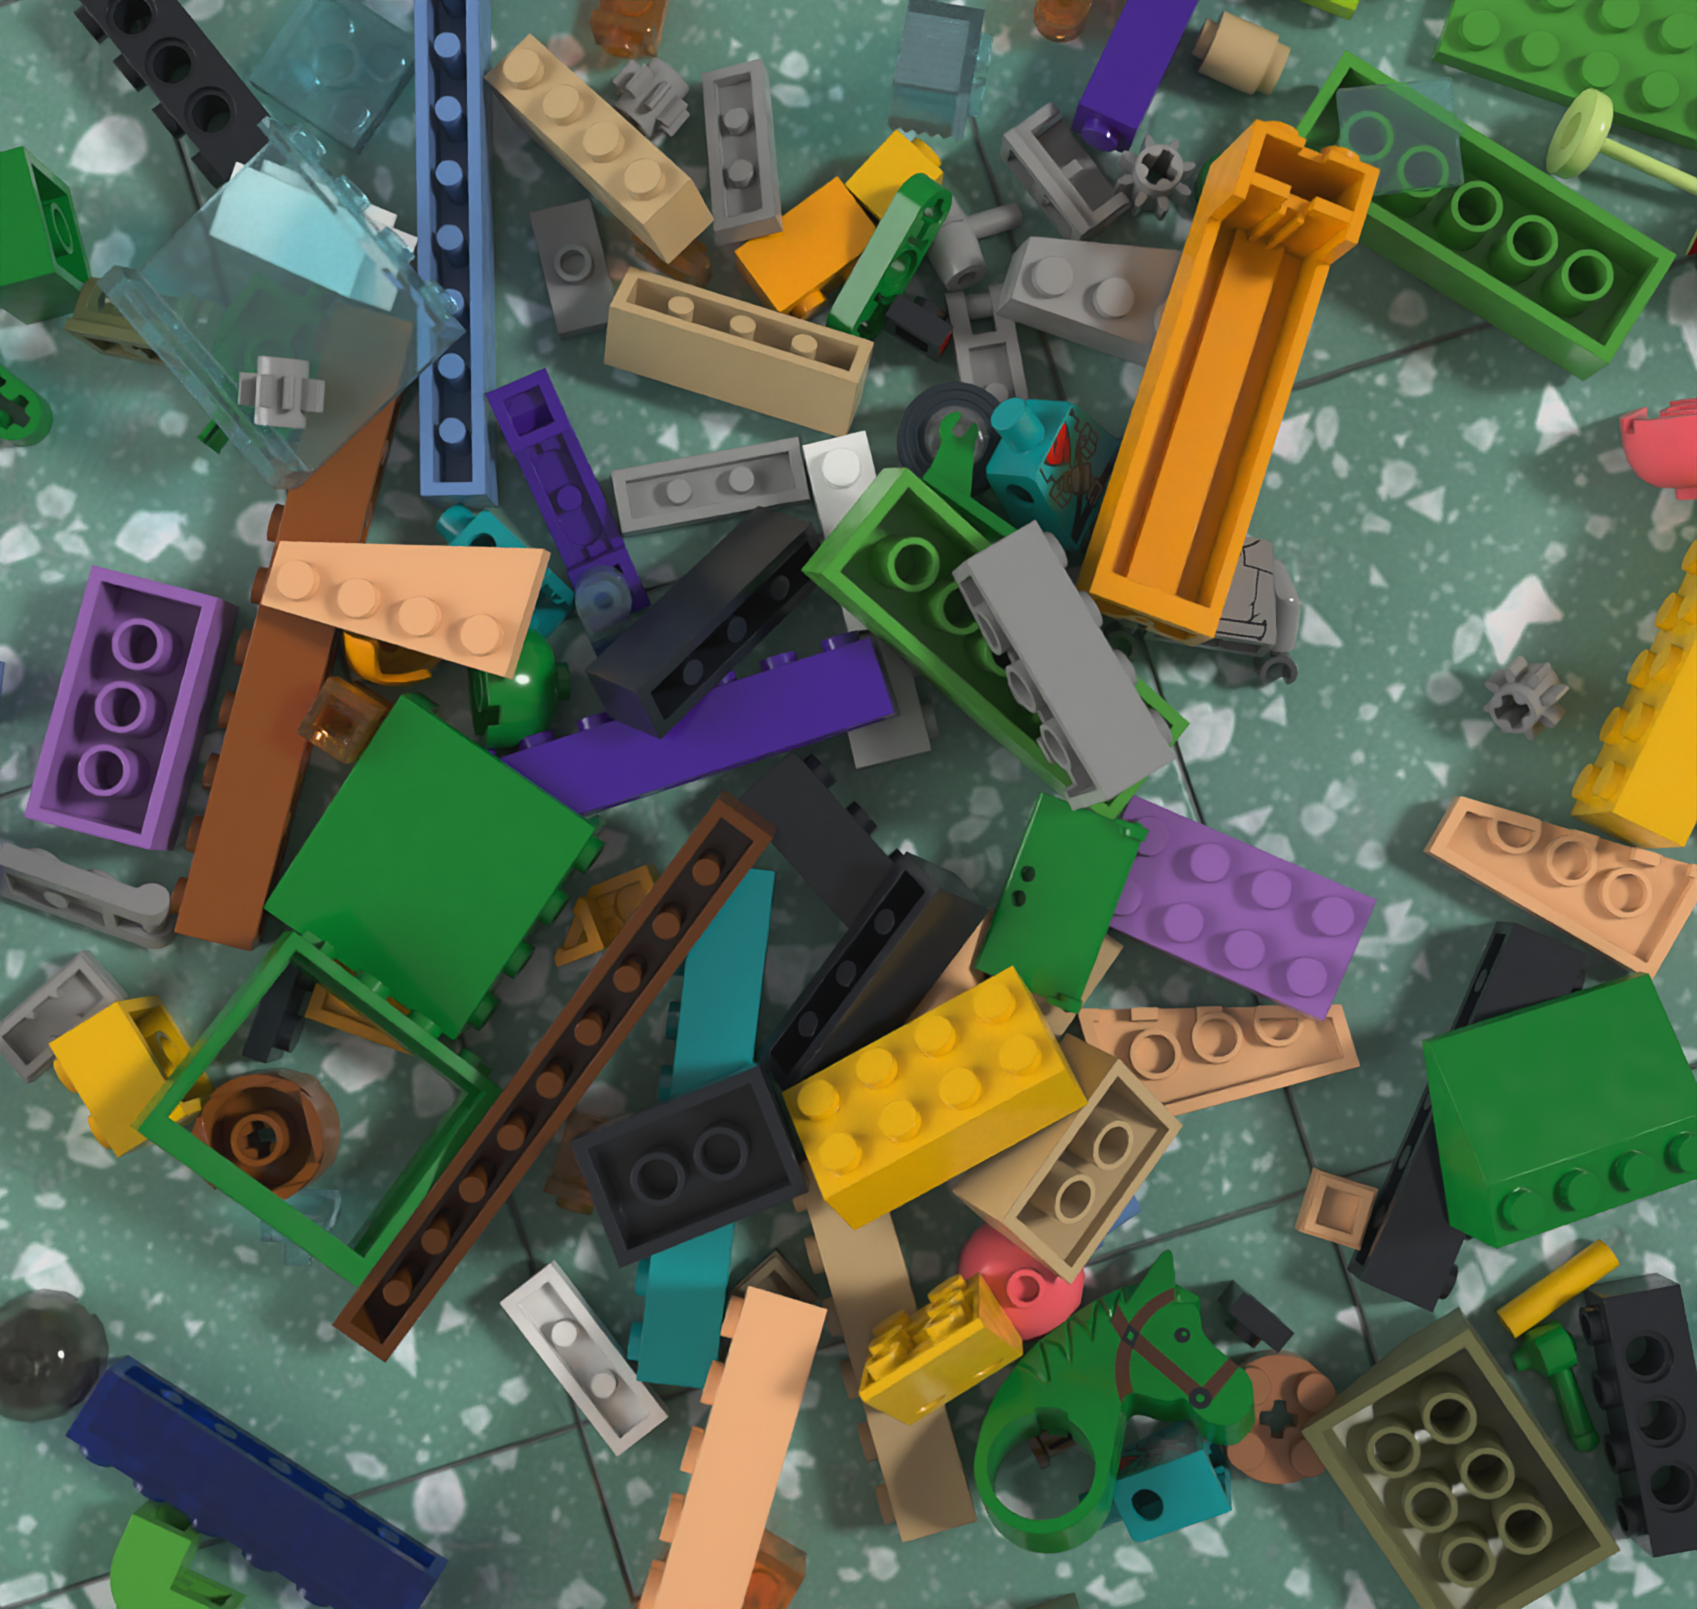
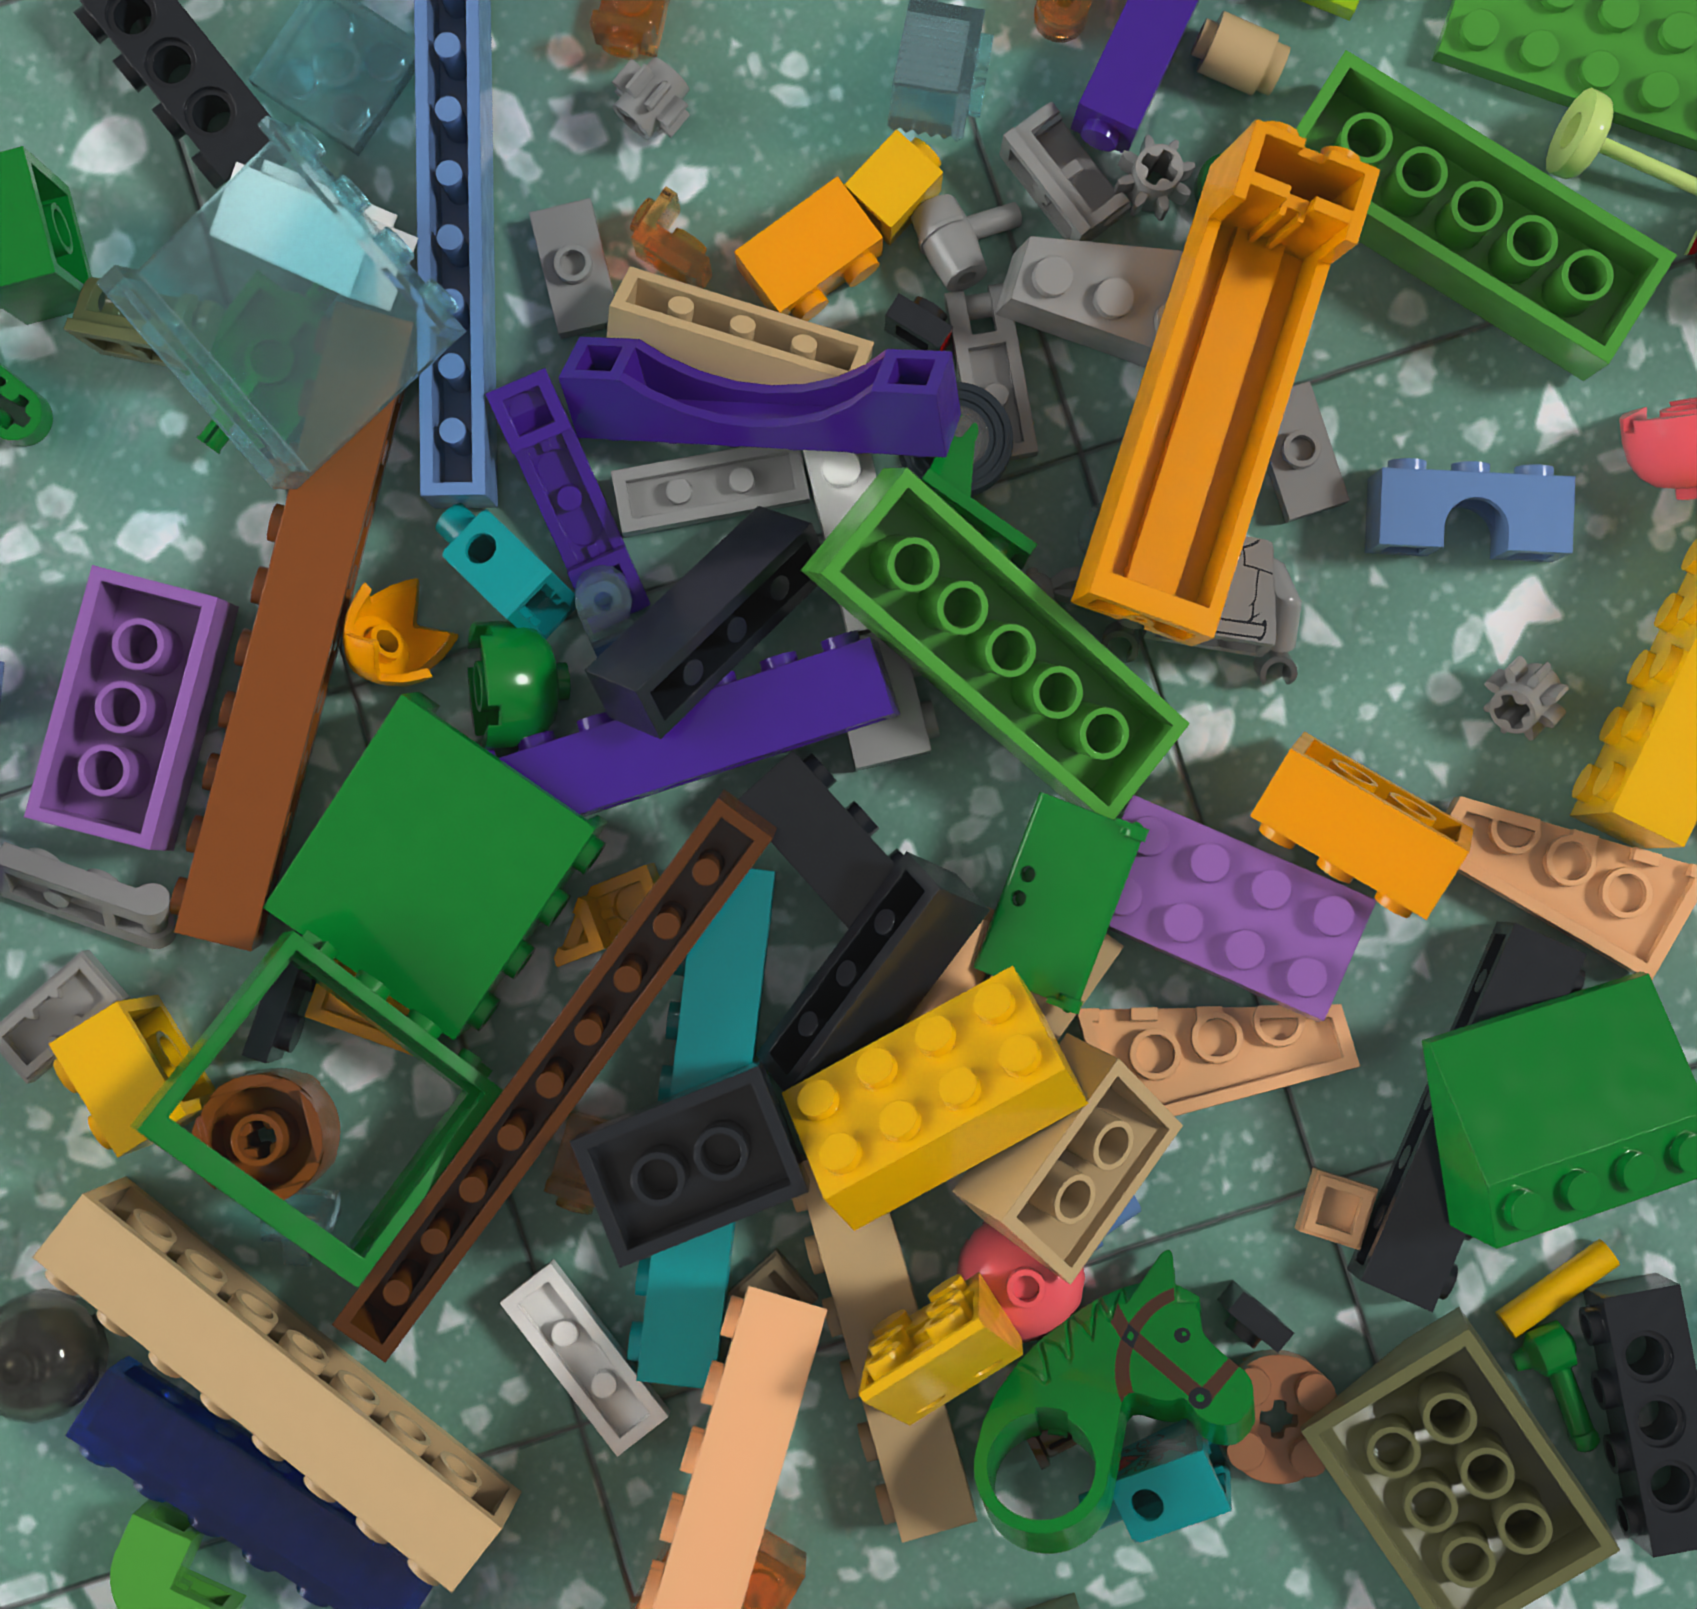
light grey gear [238,356,325,429] -> none
light nougat wing [261,541,551,680] -> none
clear orange leg [296,676,395,764] -> none
tan brick [484,34,714,264] -> none
light grey plate [701,58,783,246] -> none
green beam [825,173,952,341] -> none
light grey wedge [952,520,1177,811] -> none
teal torso [986,397,1121,551] -> none
clear light blue piece [1336,77,1464,196] -> none
none -> tan brick [32,1176,522,1593]
none -> dark purple arch [558,337,961,458]
none -> light orange brick [1250,731,1474,920]
none -> light grey plate [1267,381,1350,523]
none -> medium blue arch [1365,458,1576,562]

